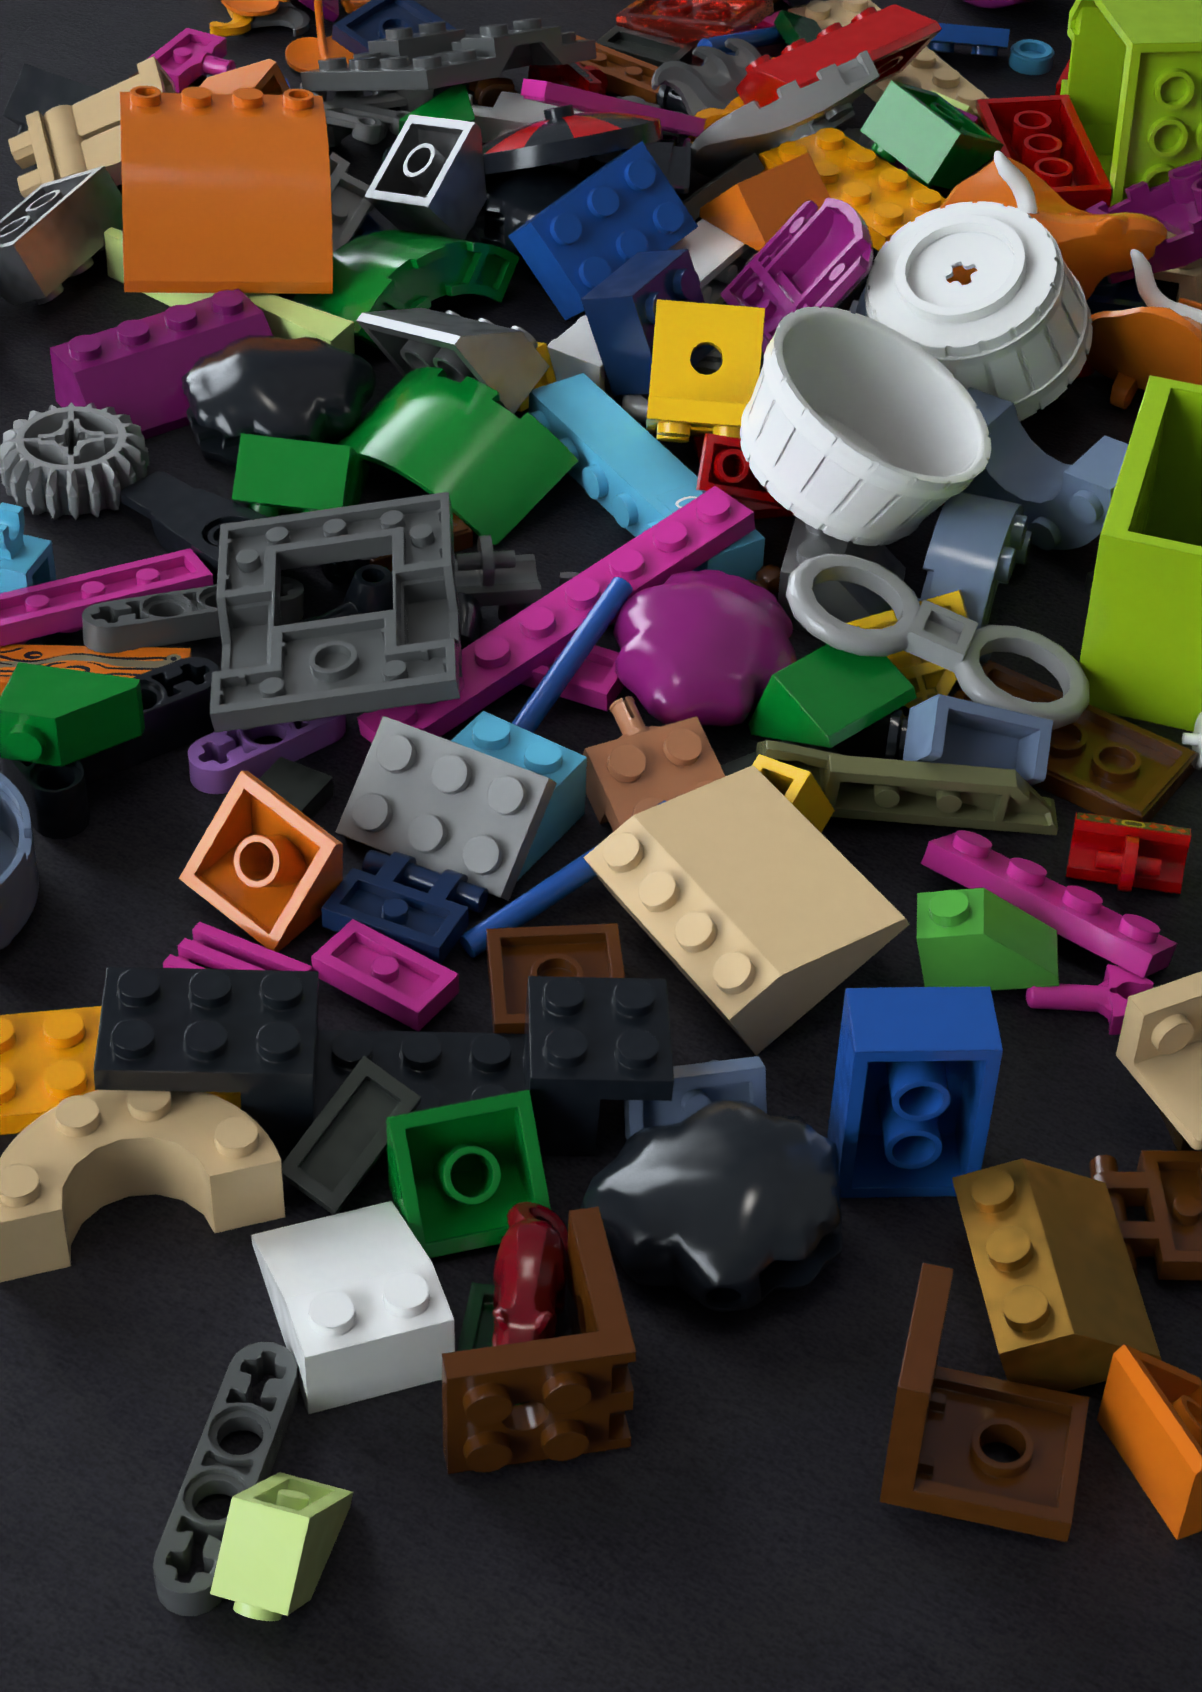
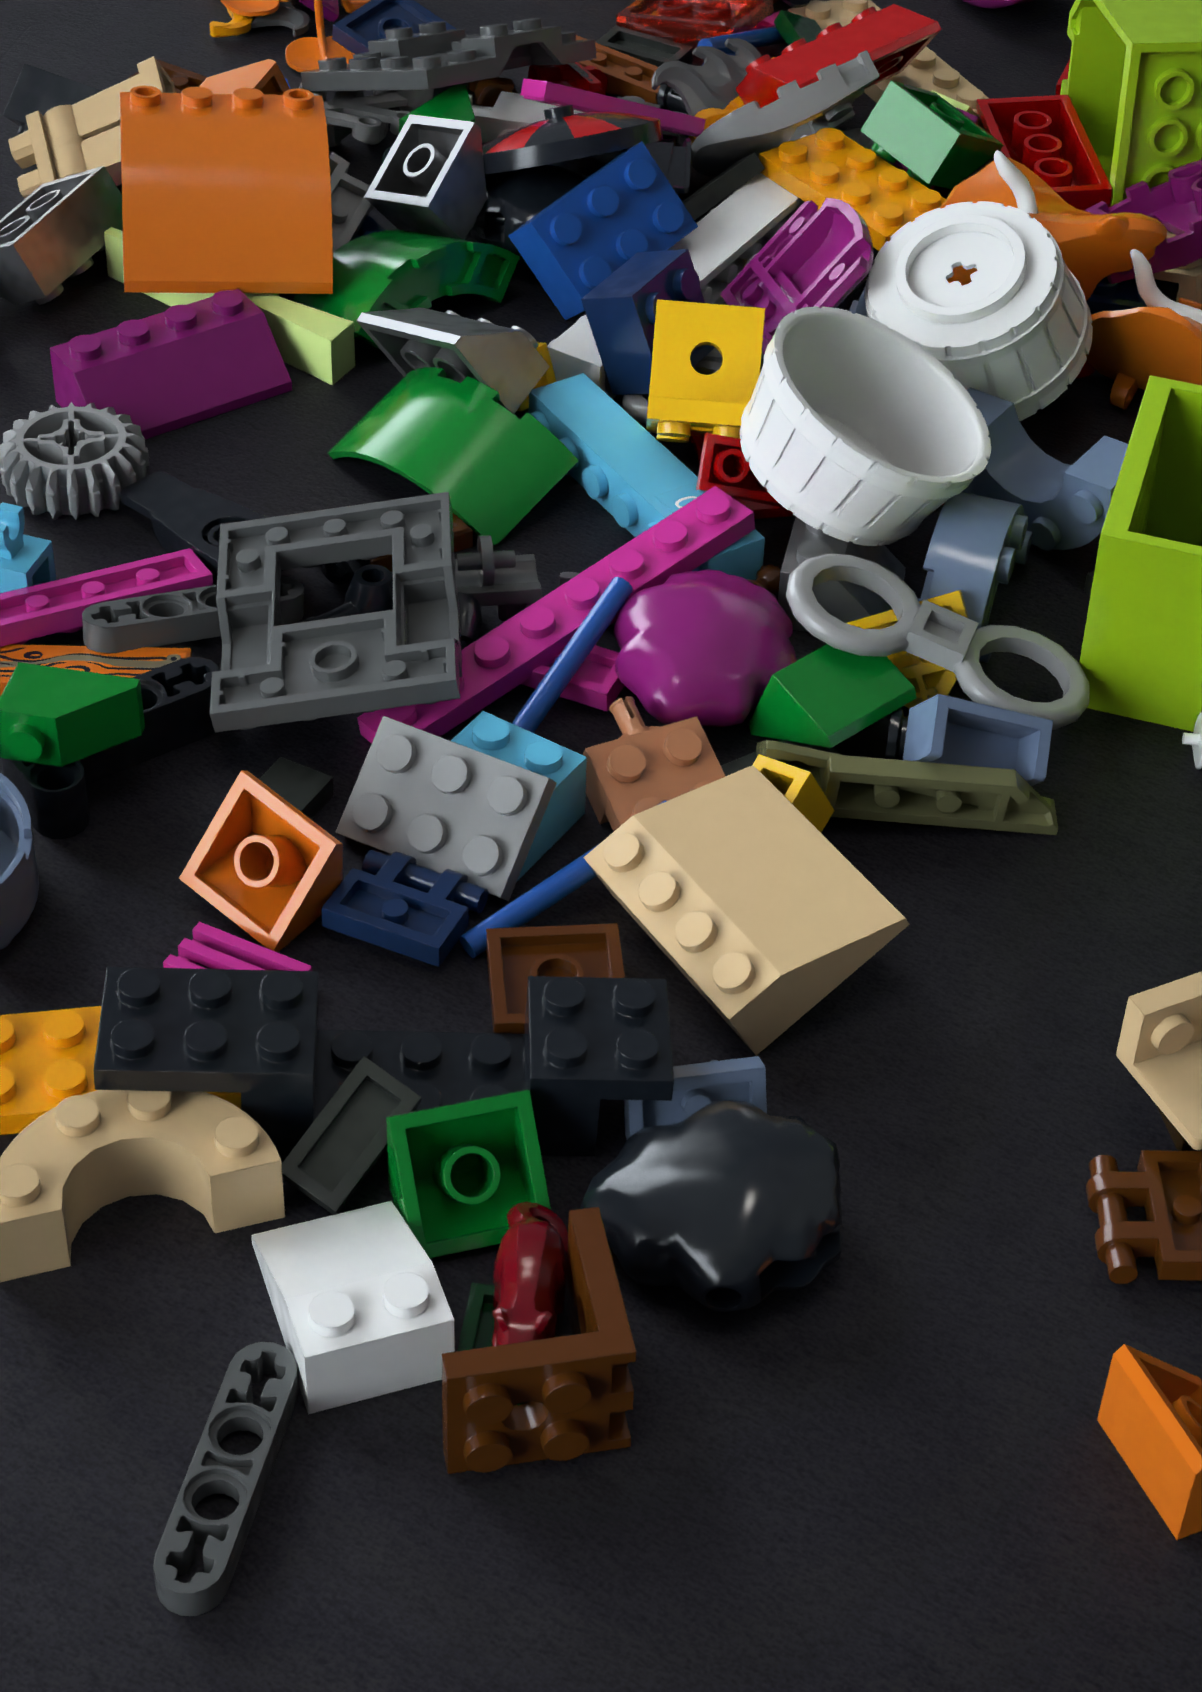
dark pink plate [147,28,236,93] -> none
black piece [182,335,376,466] -> none
medium lavender beam [188,714,346,794] -> none
yellowish green slope [210,1472,353,1621] -> none
green slope [232,433,370,518] -> none
dark pink plate [311,919,459,1032] -> none
orange slope [699,152,830,252] -> none
blue brick [828,986,1003,1198] -> none
reddish brown bracket [879,1263,1089,1542] -> none
bright green slope [917,888,1059,991] -> none
dark pink plate [921,830,1178,978] -> none
blue plate [928,23,1010,57] -> none
reddish brown tile [952,660,1199,823] -> none
pearl gold slope [952,1158,1162,1392] -> none
dark azure tile [1009,39,1054,75] -> none
dark pink bar [1026,964,1154,1035] -> none
red hips [1066,812,1191,894] -> none

